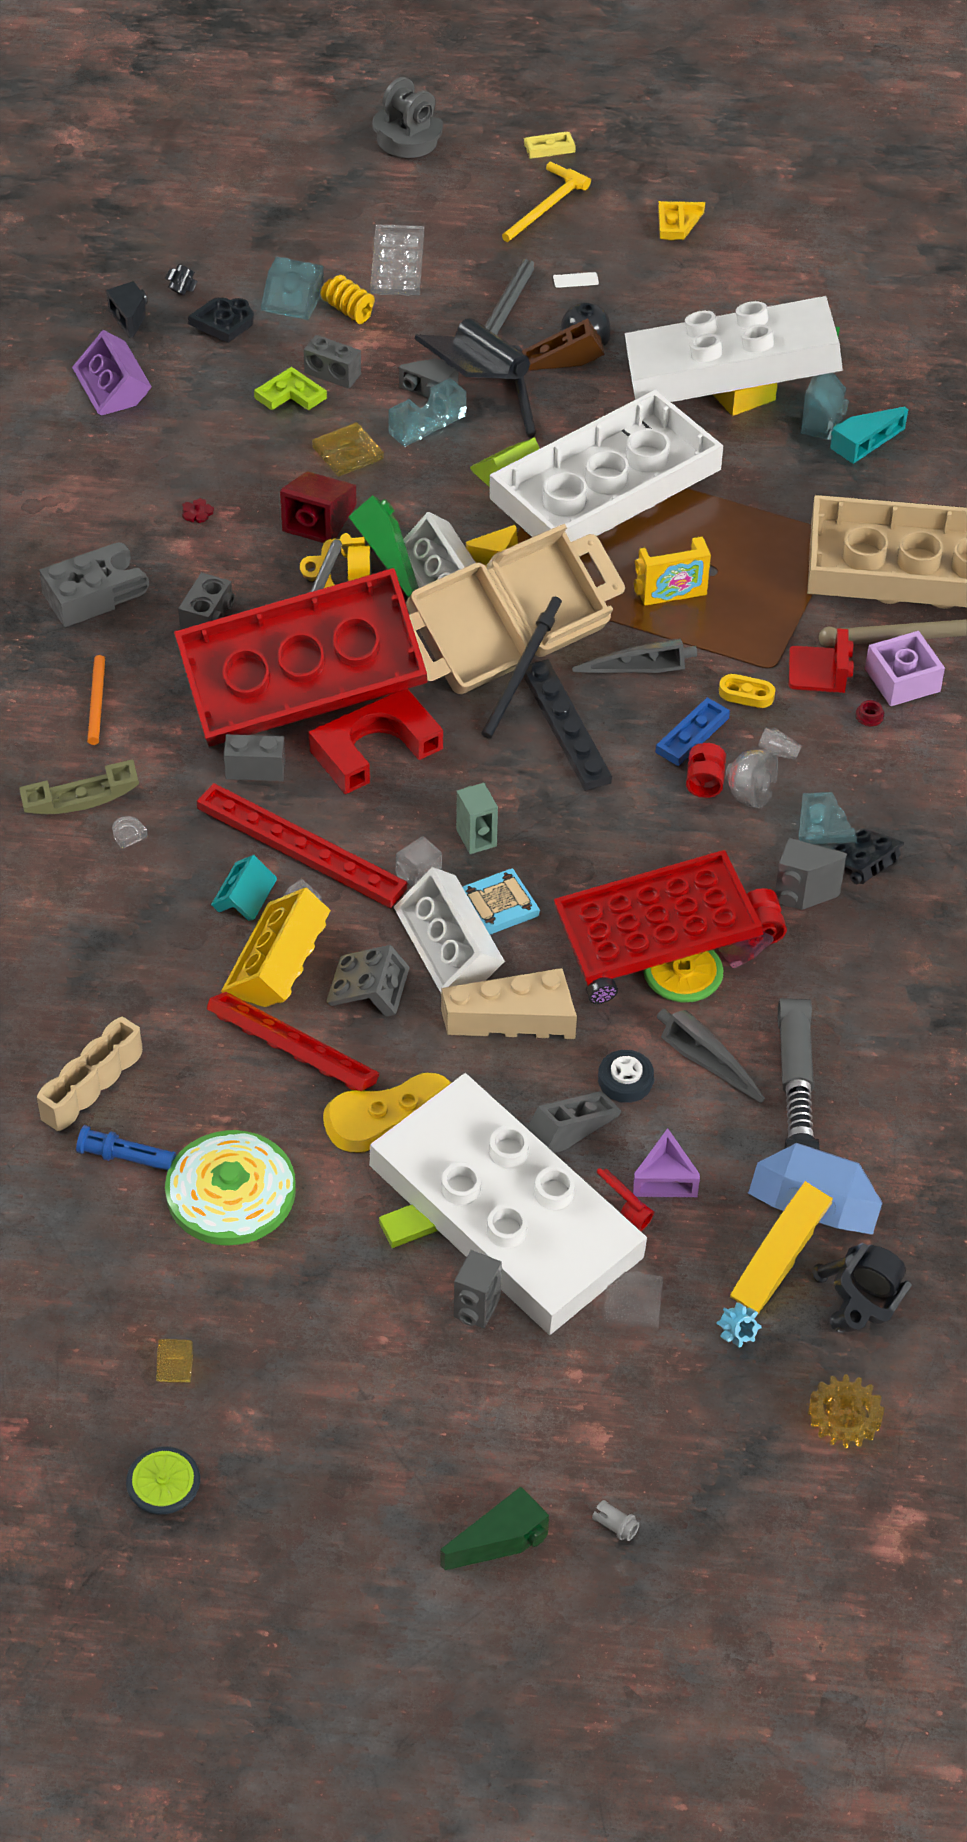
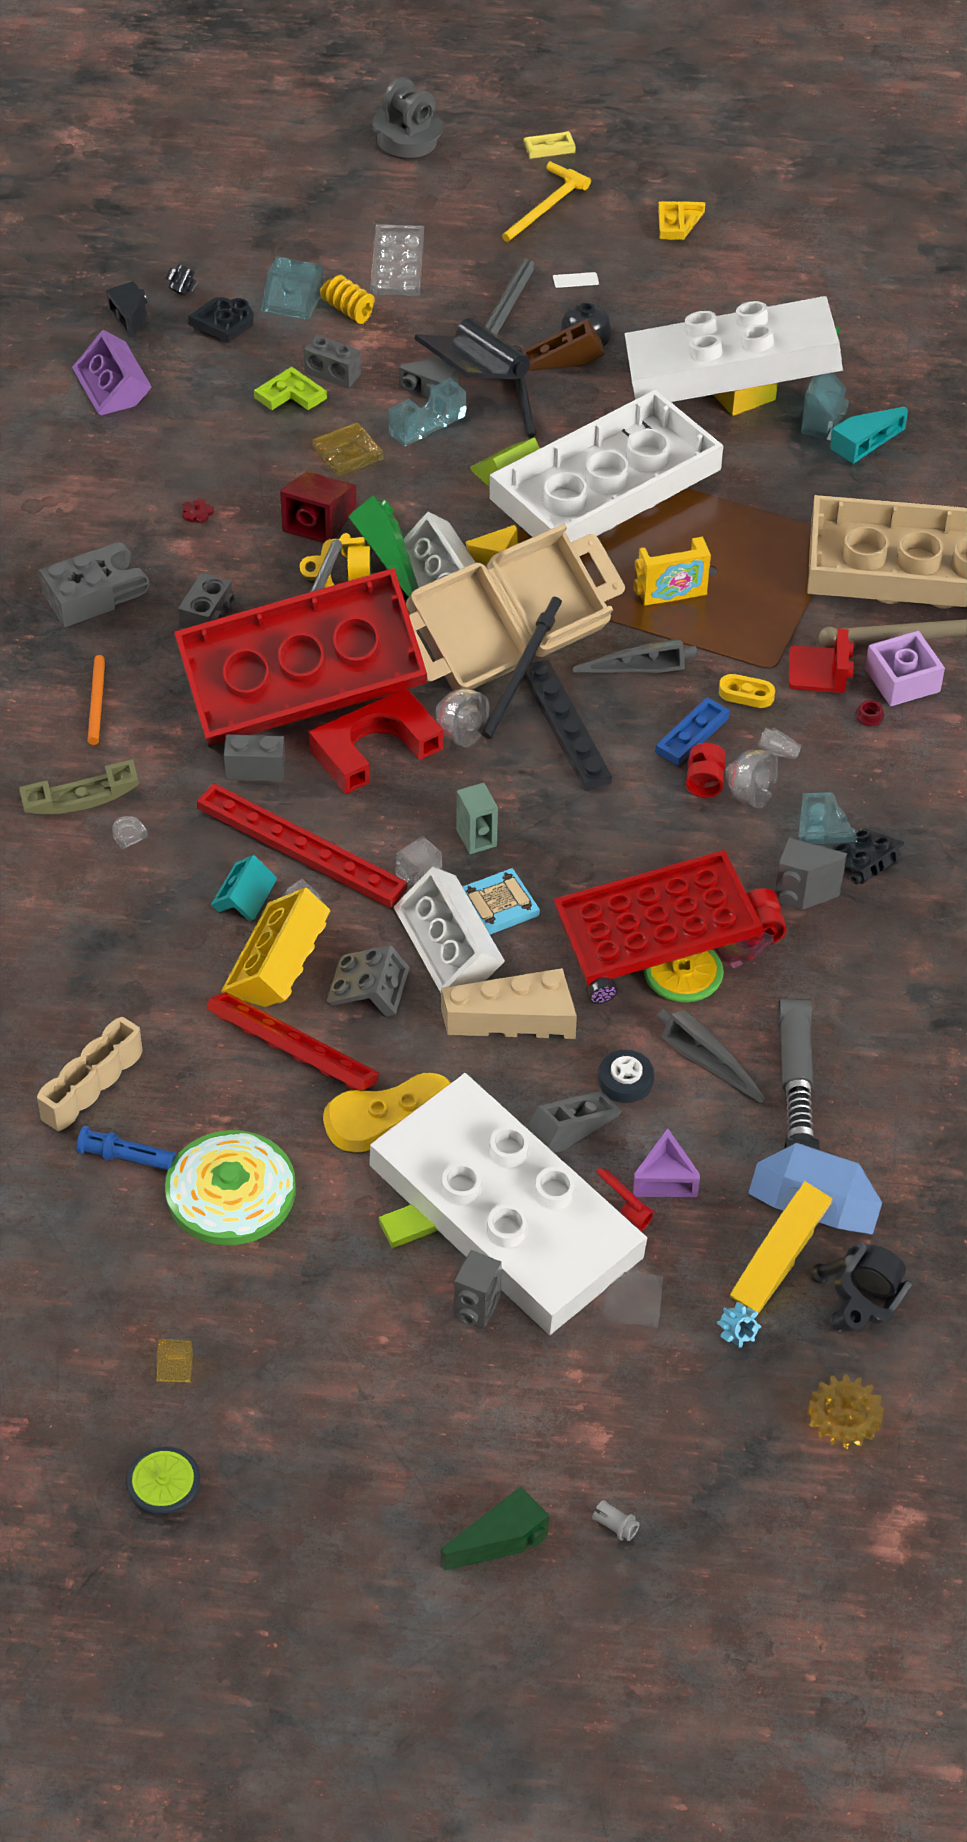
none -> clear cylinder [436,688,490,747]

